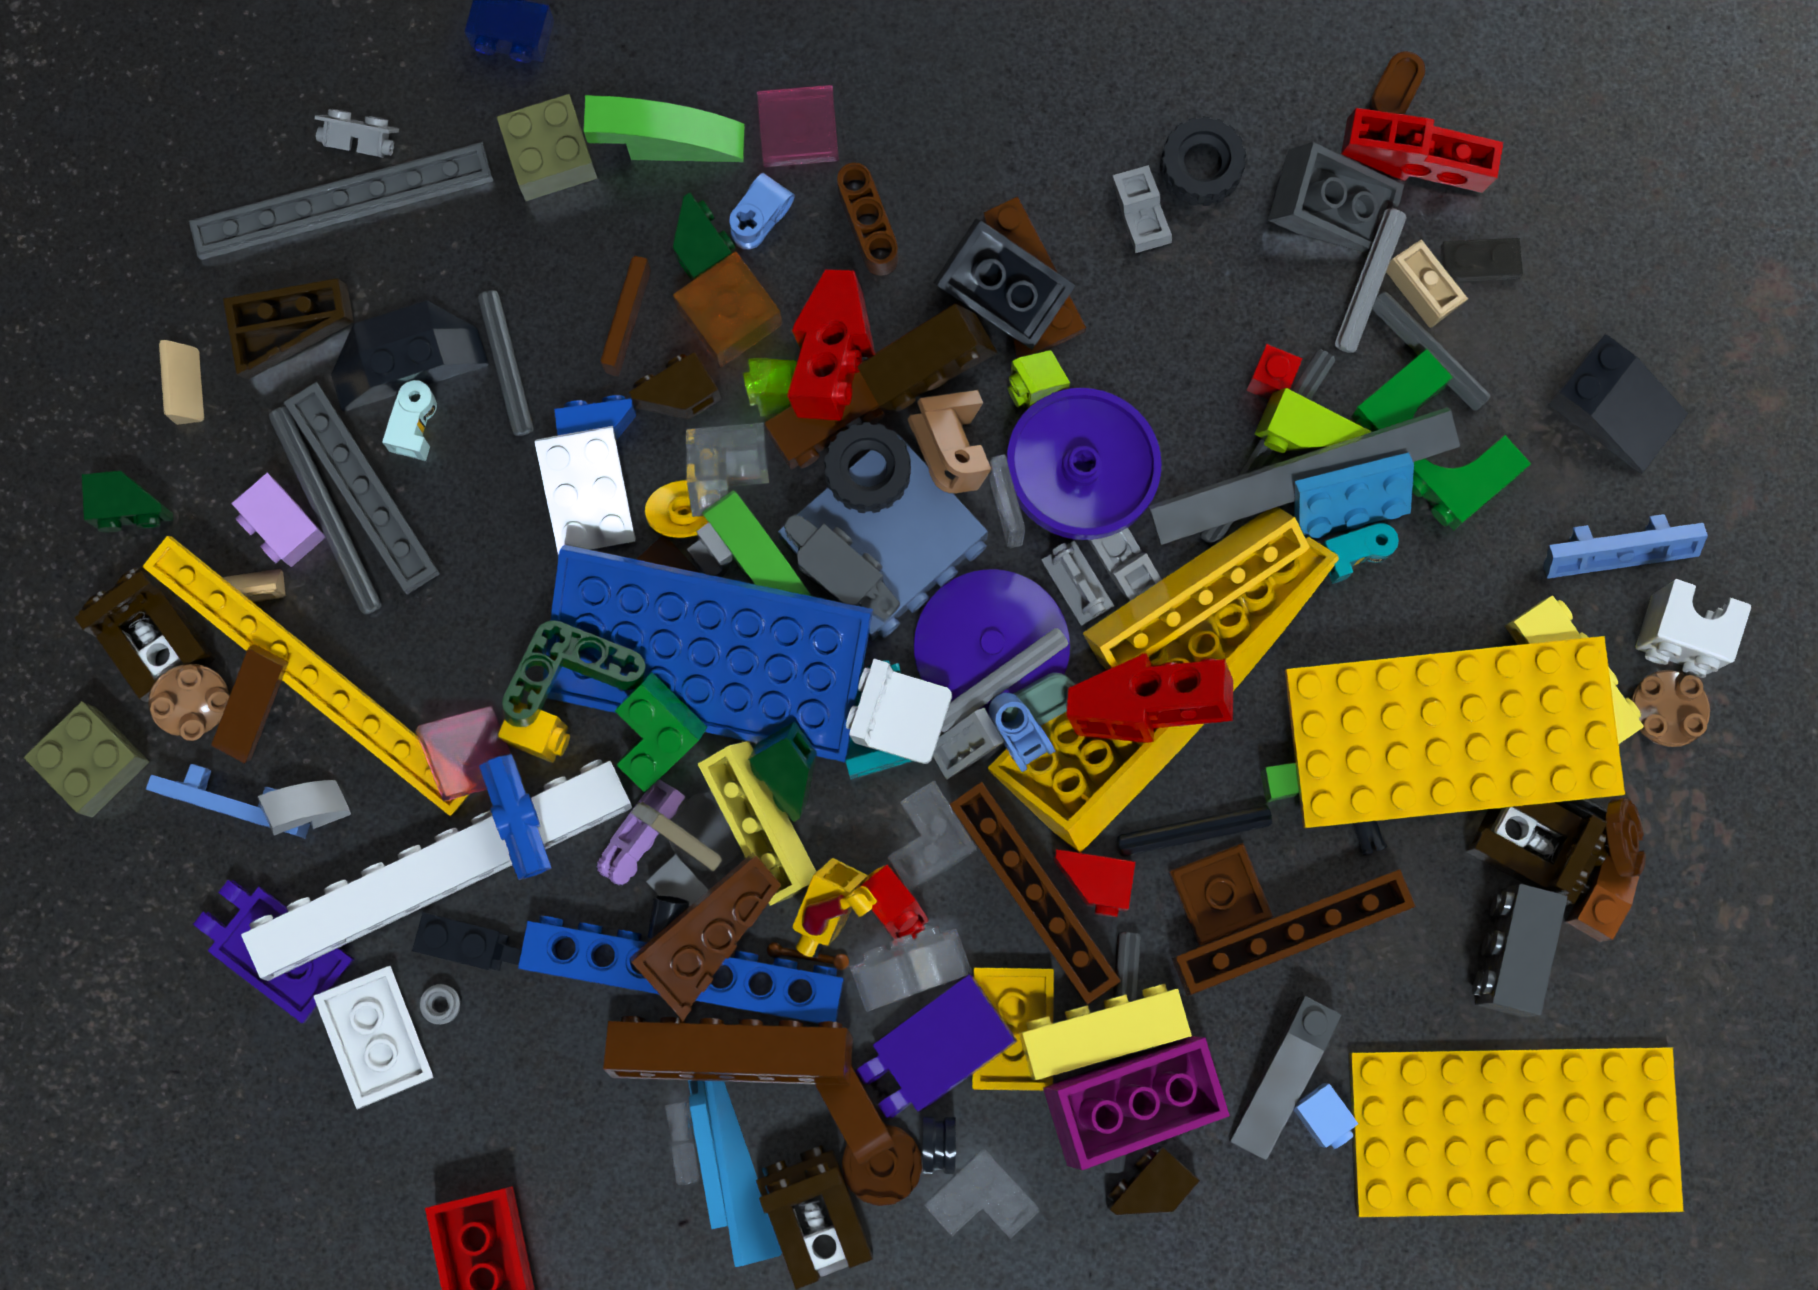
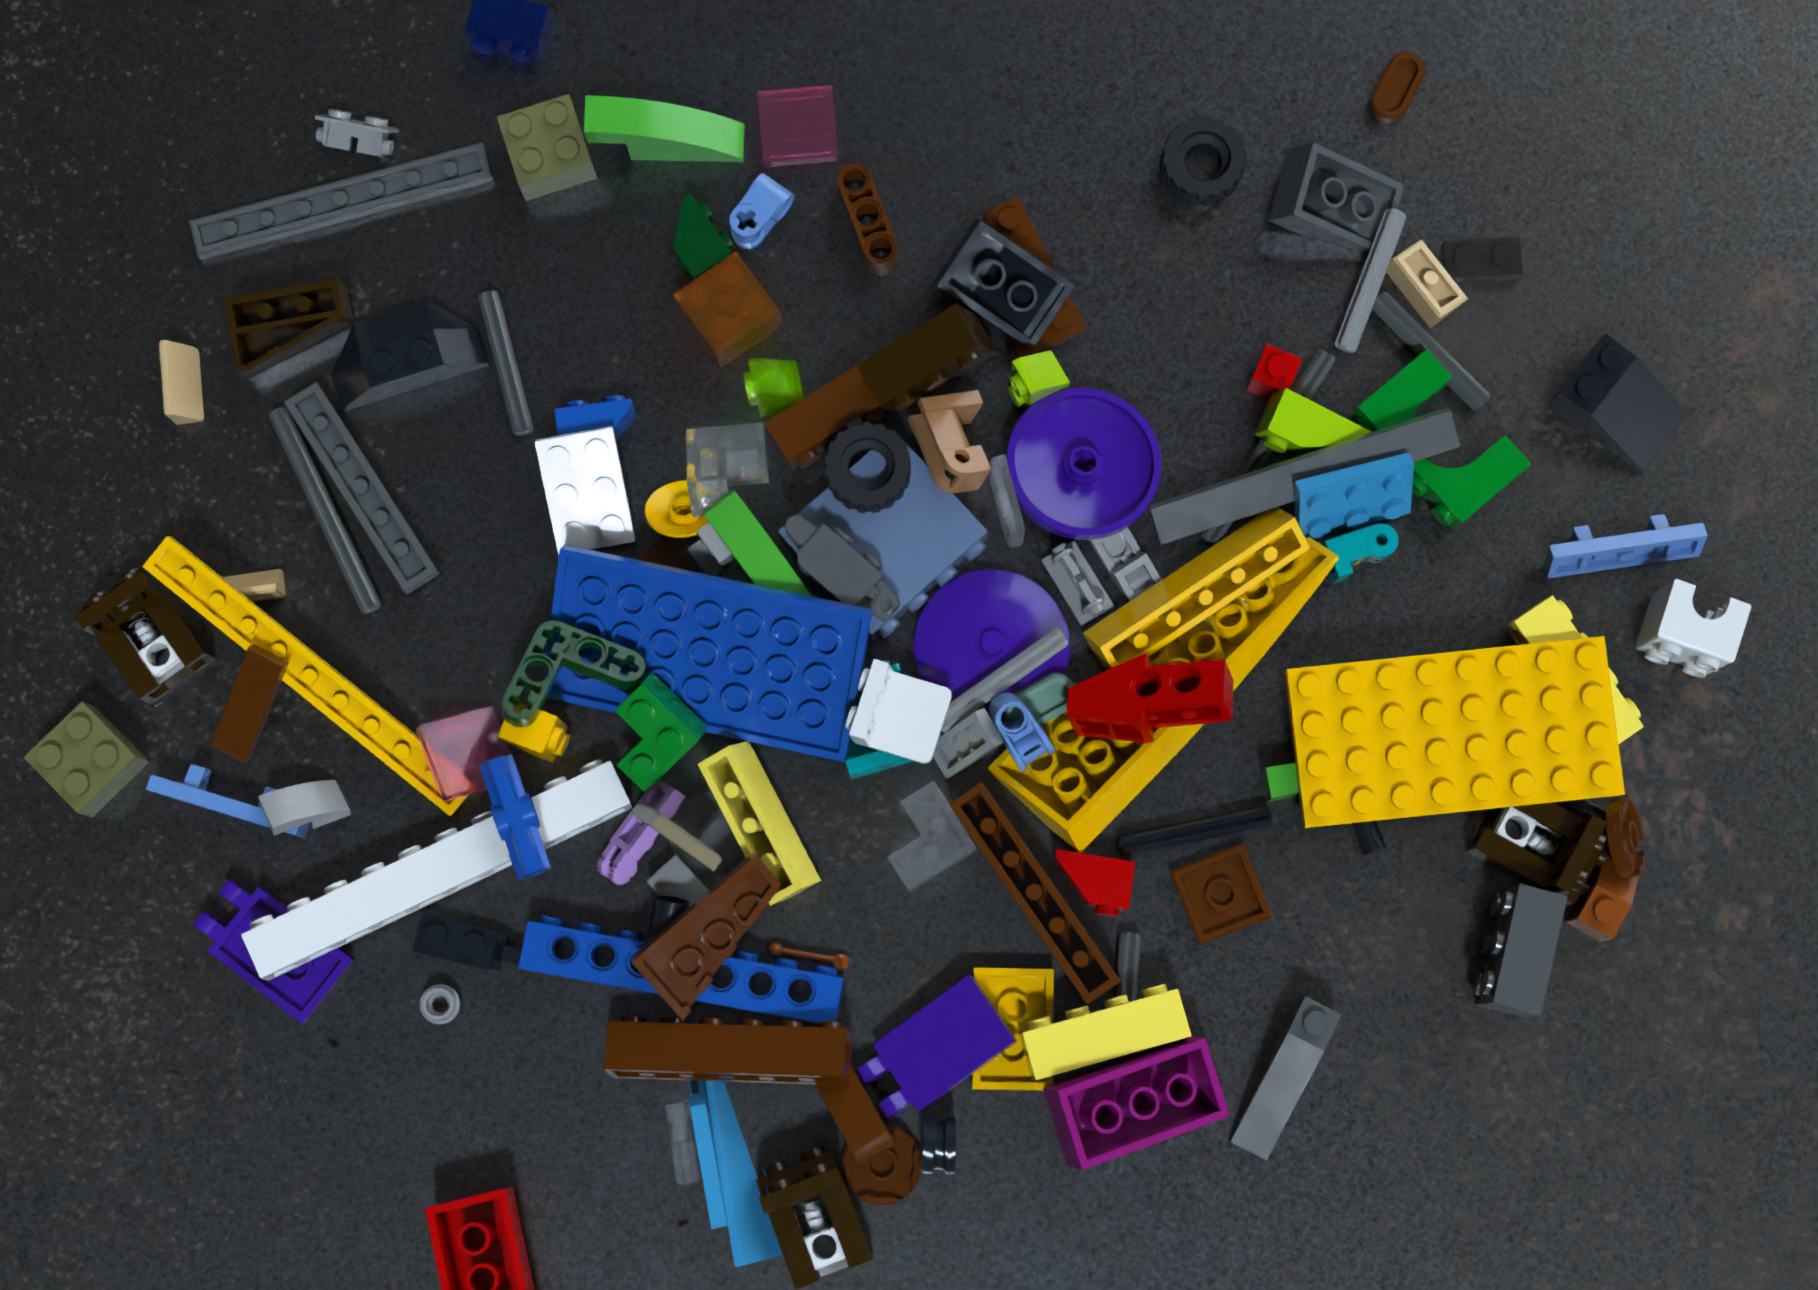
dark green slope [82,471,173,532] -> none
medium nougat dish [148,664,230,741] -> none
lavender brick [231,473,326,567] -> none
white plate [314,966,434,1110] -> none
light aqua leg [382,380,437,461] -> none
reddish brown tile [600,255,651,377] -> none
dark brown slope [628,352,721,420] -> none
dark green slope [748,721,817,822] -> none
red brick [787,269,875,421] -> none
torso [792,858,893,958] -> none
clear brick [850,926,972,1012] -> none
red slope [859,865,929,946] -> none
clear brick [924,1148,1040,1239] -> none
dark brown slope [1107,1146,1200,1215] -> none
light grey slope [1112,165,1172,253] -> none
reddish brown brick [1171,869,1416,996] -> none
light blue brick [1294,1083,1358,1149] -> none
red brick [1341,108,1503,193] -> none
yellow plate [1349,1047,1684,1217] -> none
medium nougat dish [1632,670,1710,747] -> none

